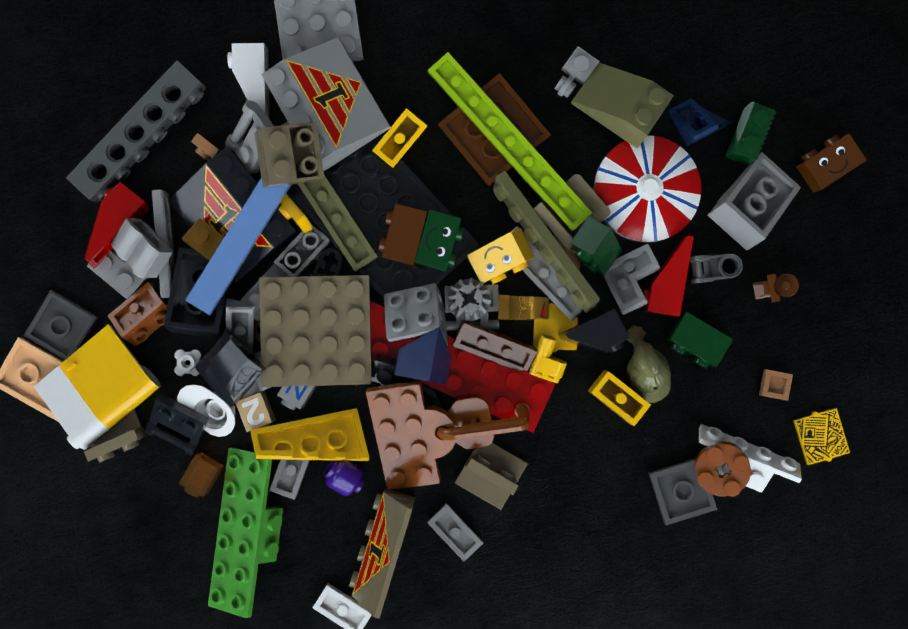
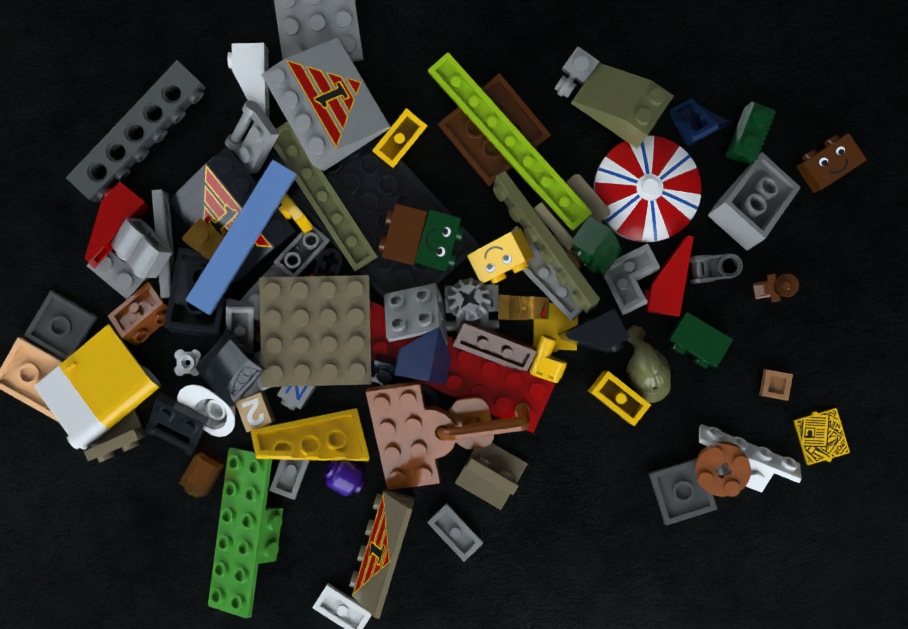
medium nougat plate [191,133,221,161] -> none
dark tan slope [254,122,325,188] -> none

